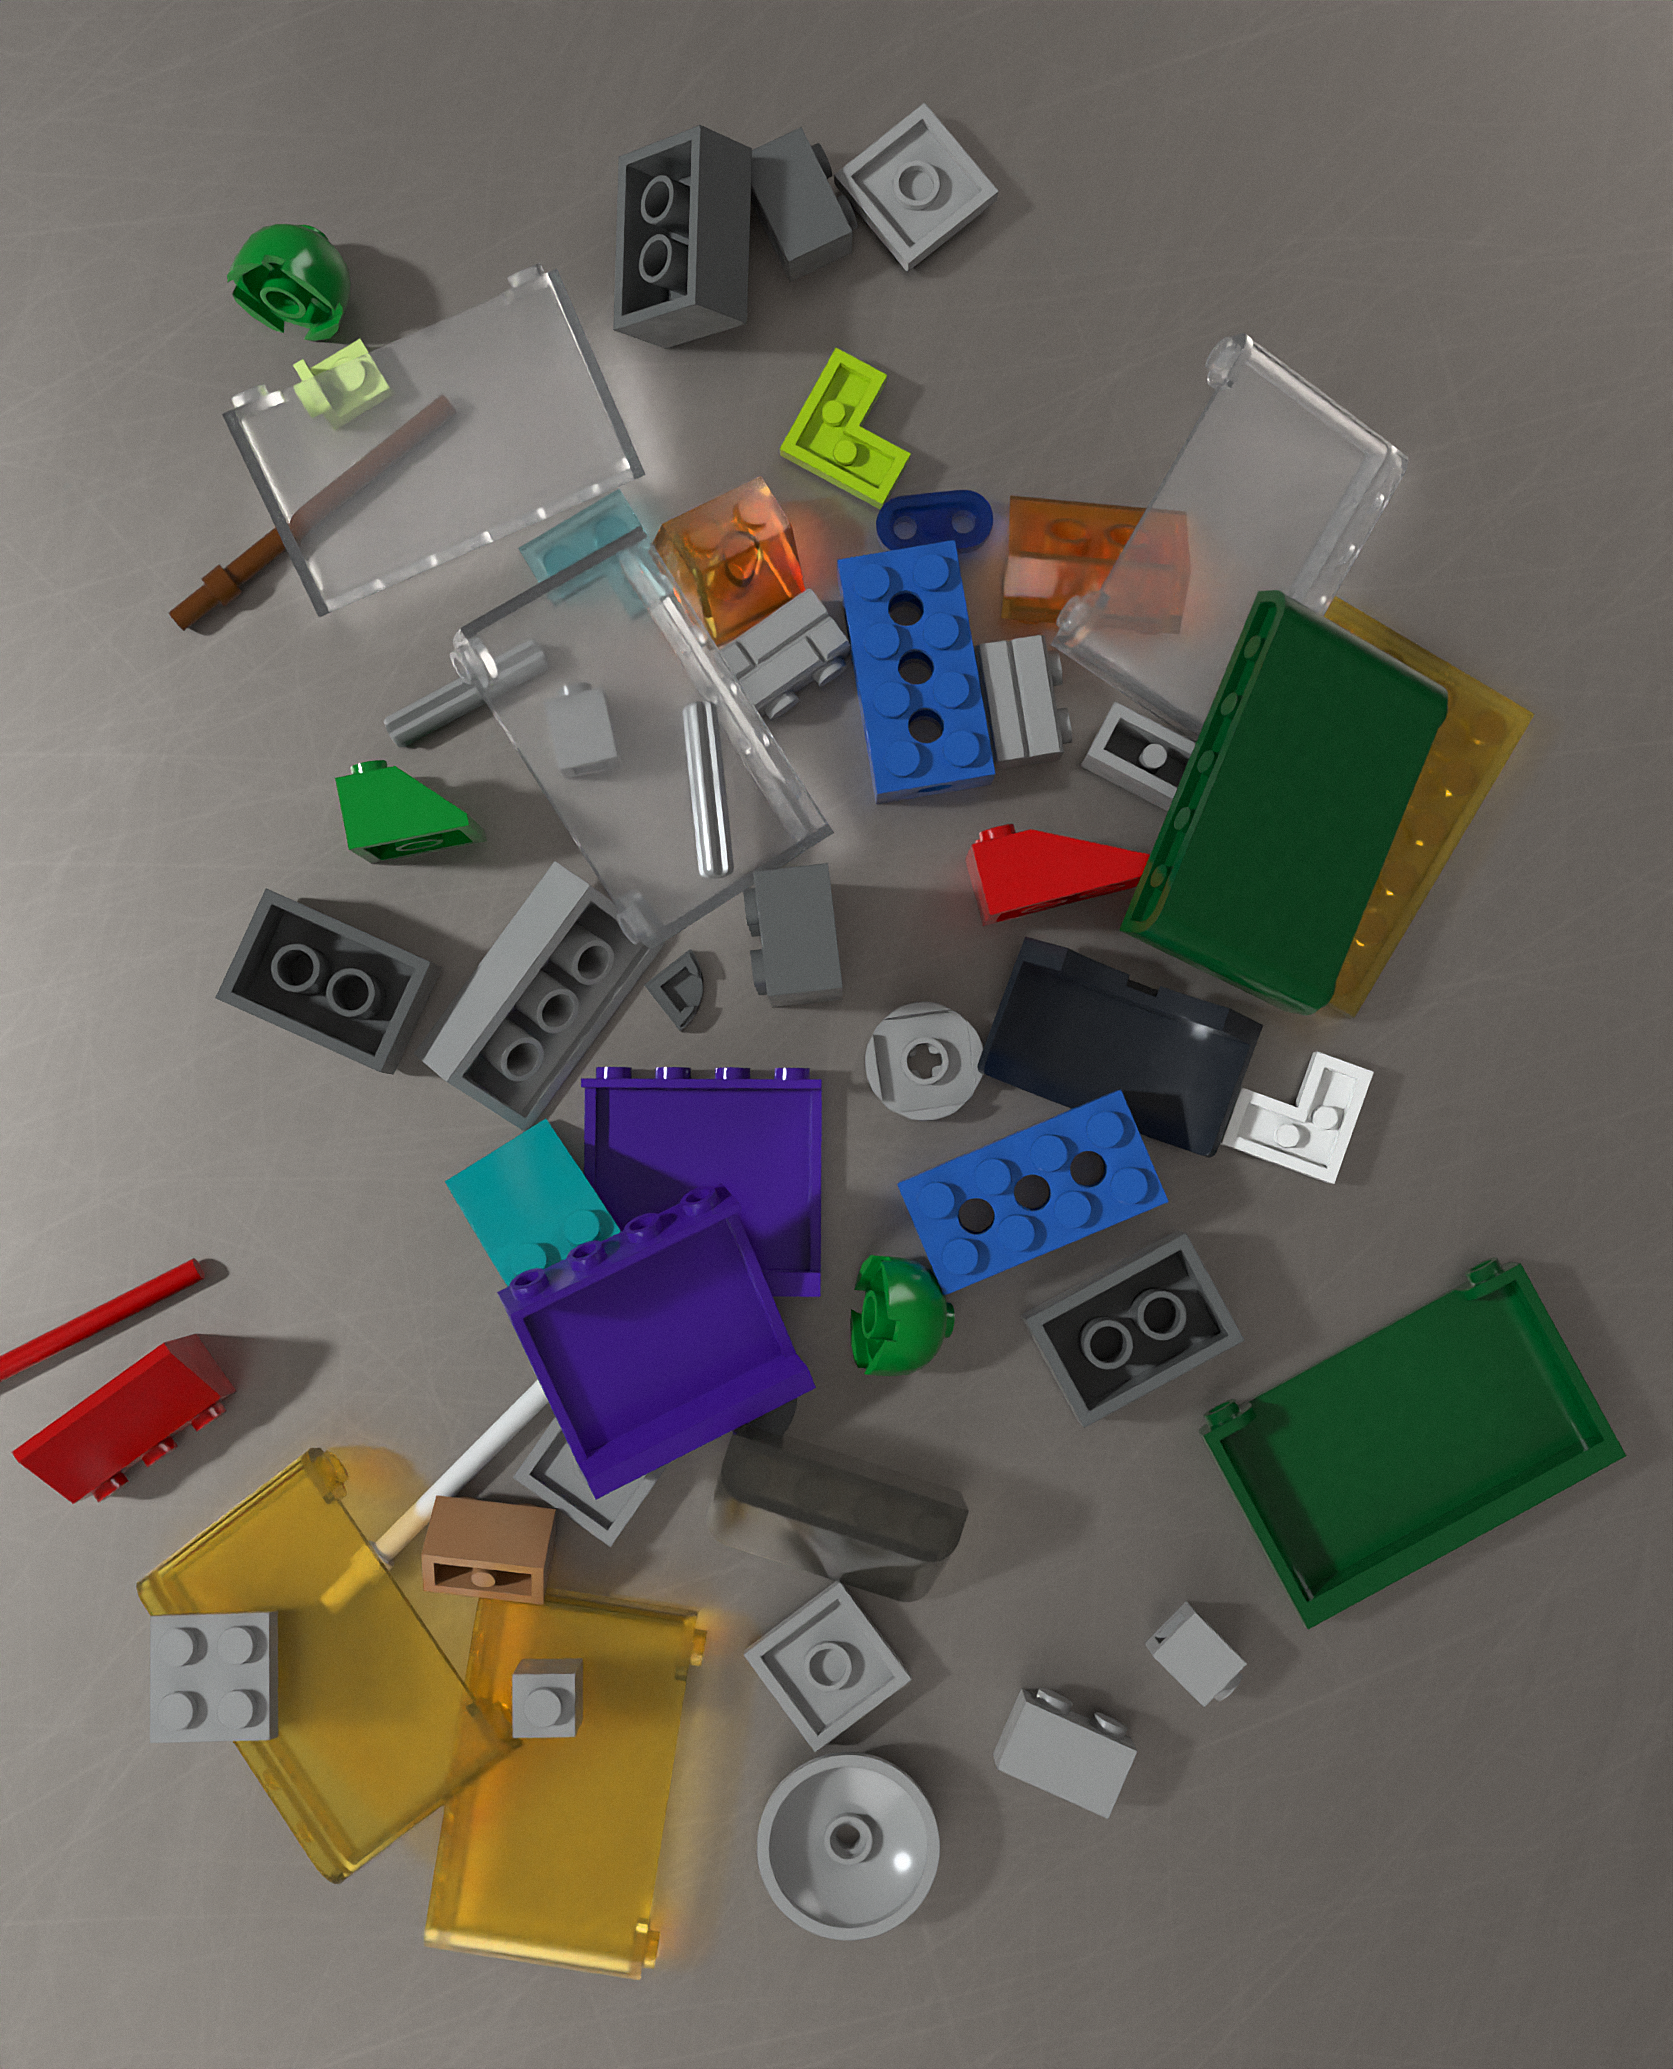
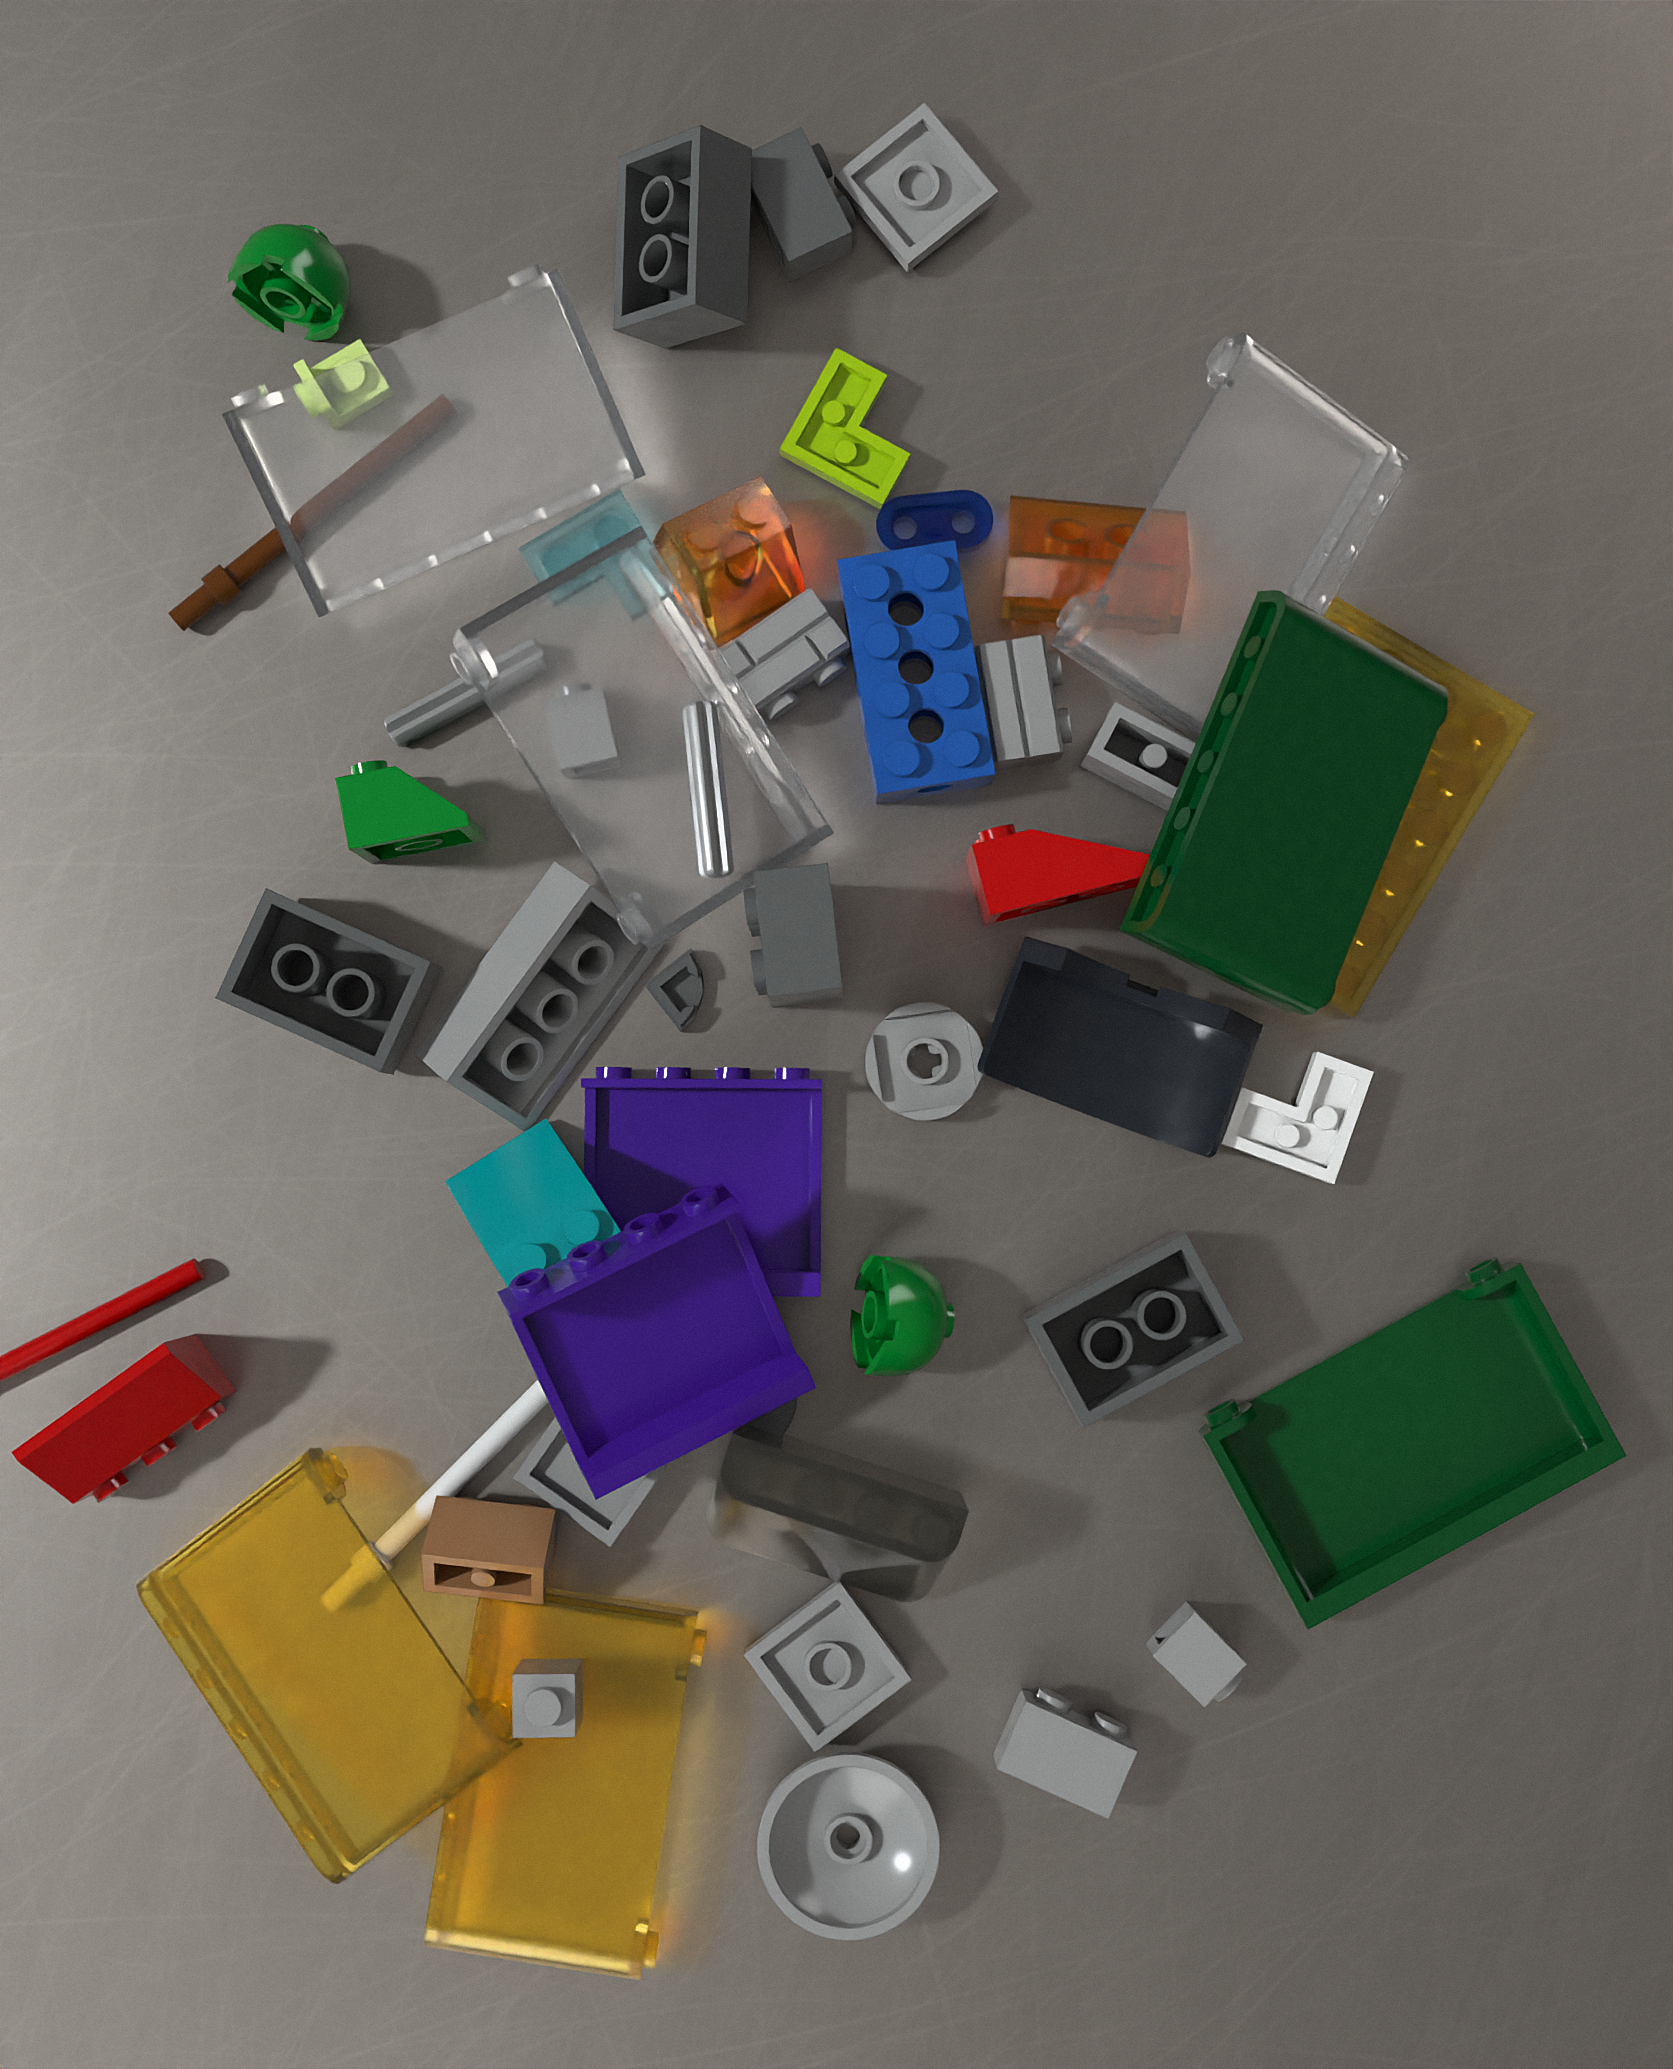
light grey plate [150,1610,278,1743] -> none
blue brick [897,1090,1169,1296] -> none

